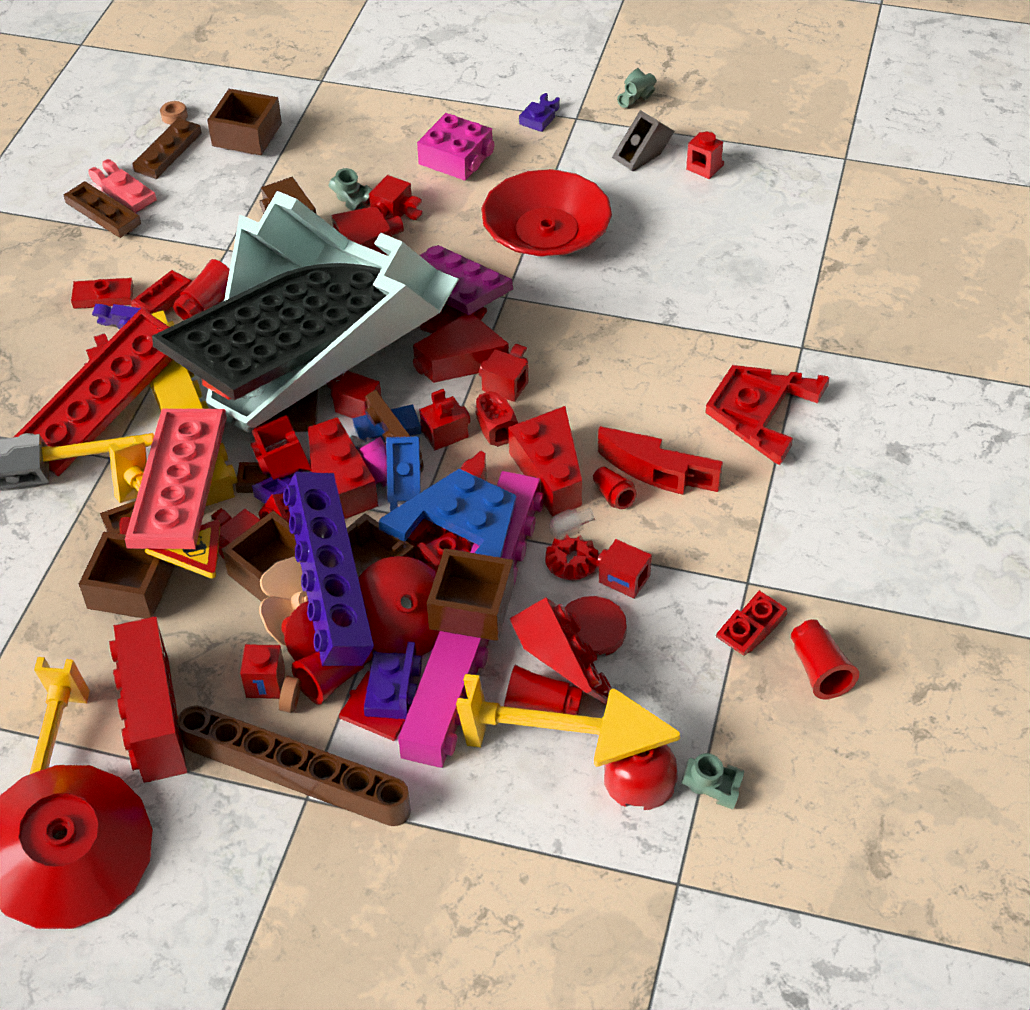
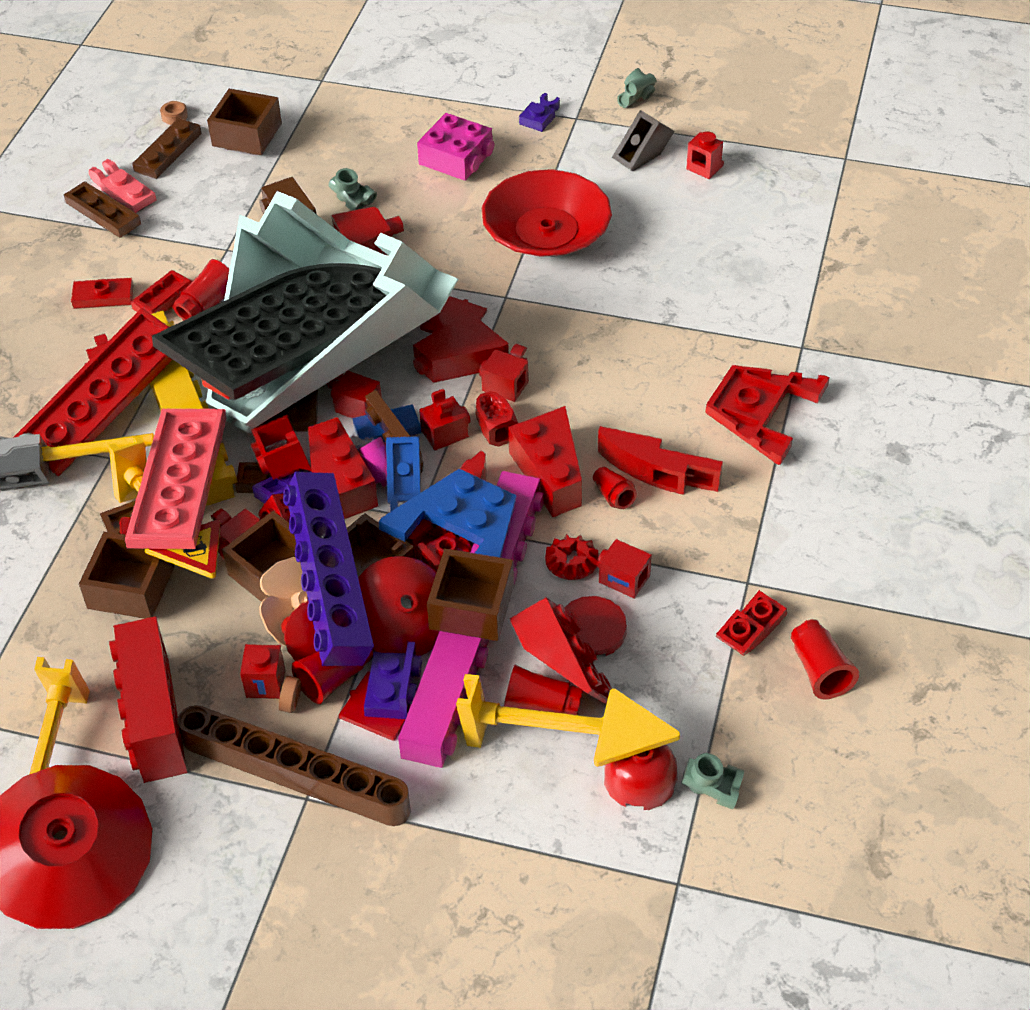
dark purple plate [92,304,141,329] -> none
red brick [369,175,423,220] -> none
magenta plate [419,245,514,315] -> none
clear cylinder [549,508,595,539] -> none

